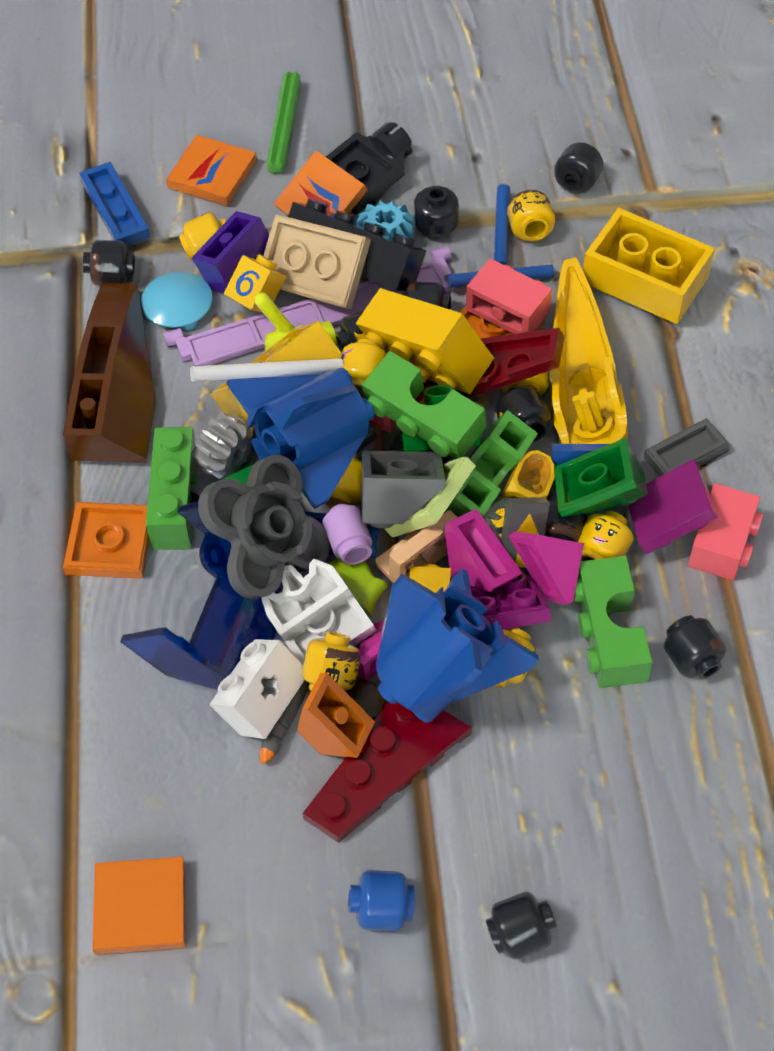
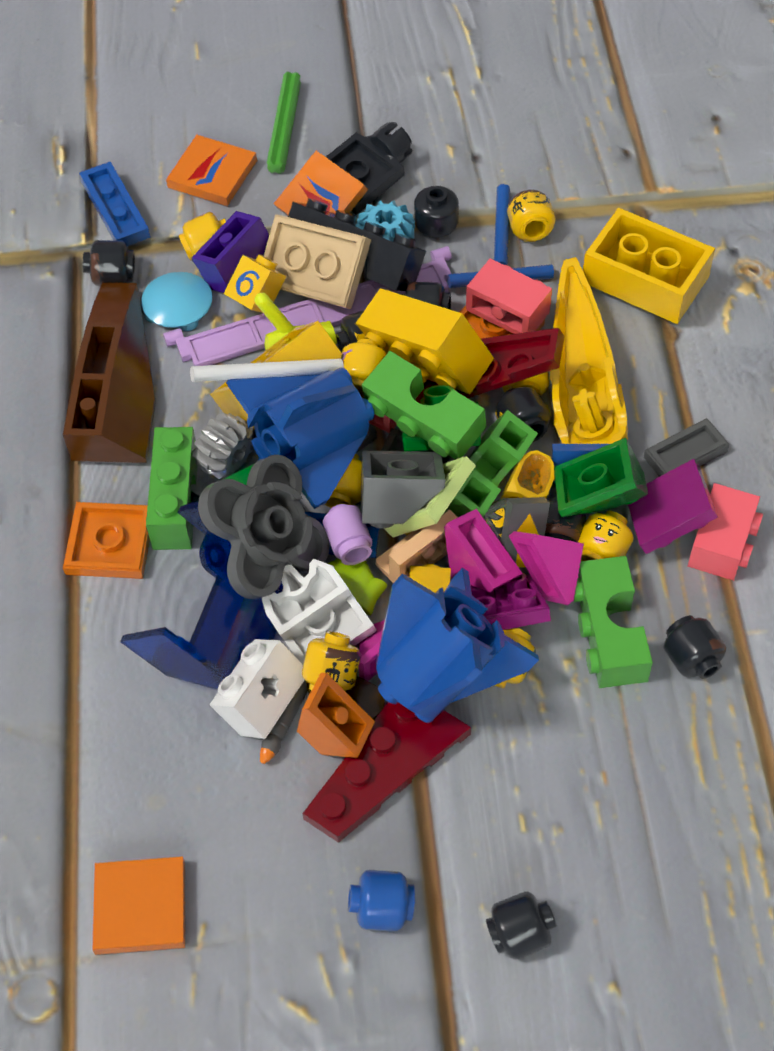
black head [554,142,603,194] -> none

